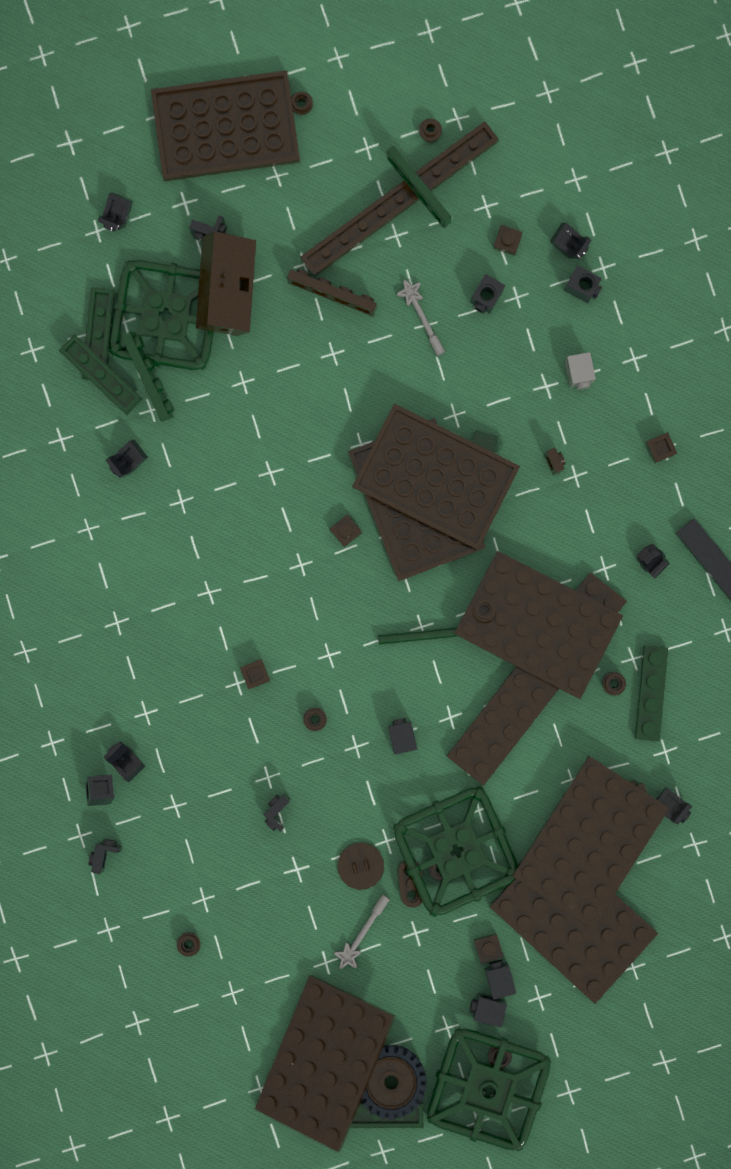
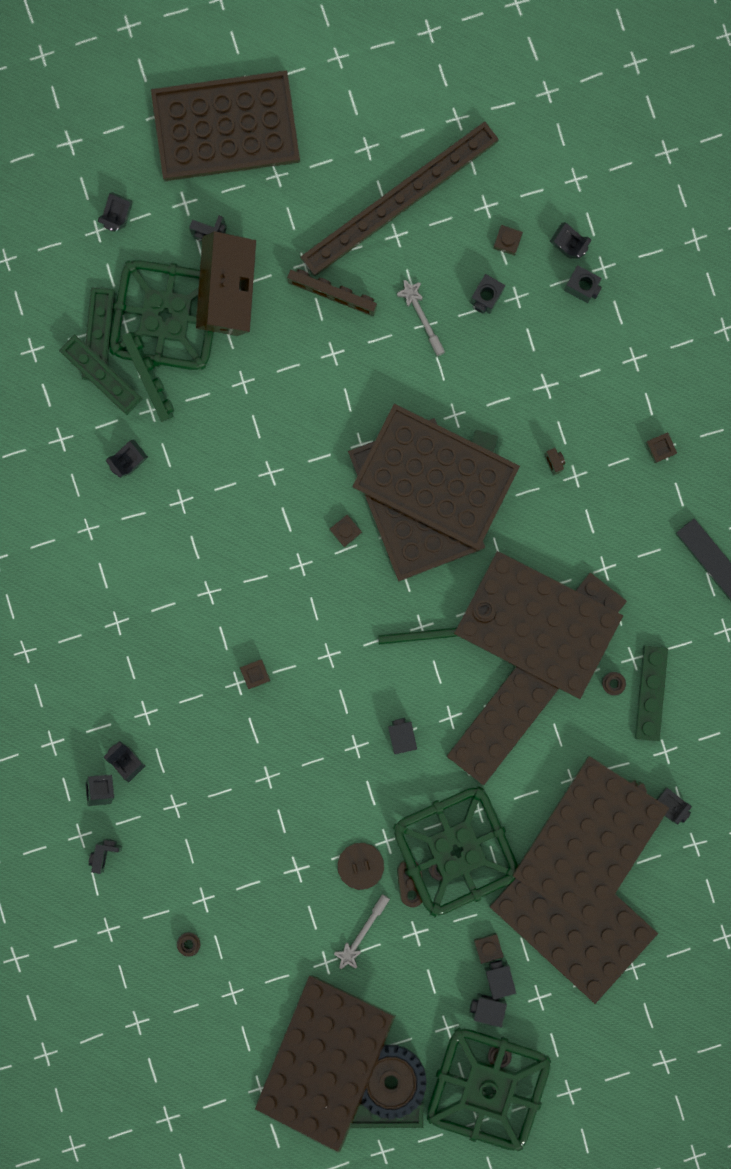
black bracket [264,793,291,831] -> none
dark brown plate [291,92,313,115] -> none
dark brown plate [303,708,327,731] -> none
dark green tile [386,145,452,228] -> none
dark brown plate [419,118,442,142] -> none
light grey brick [565,352,596,390] -> none
black piece [637,544,670,578] -> none

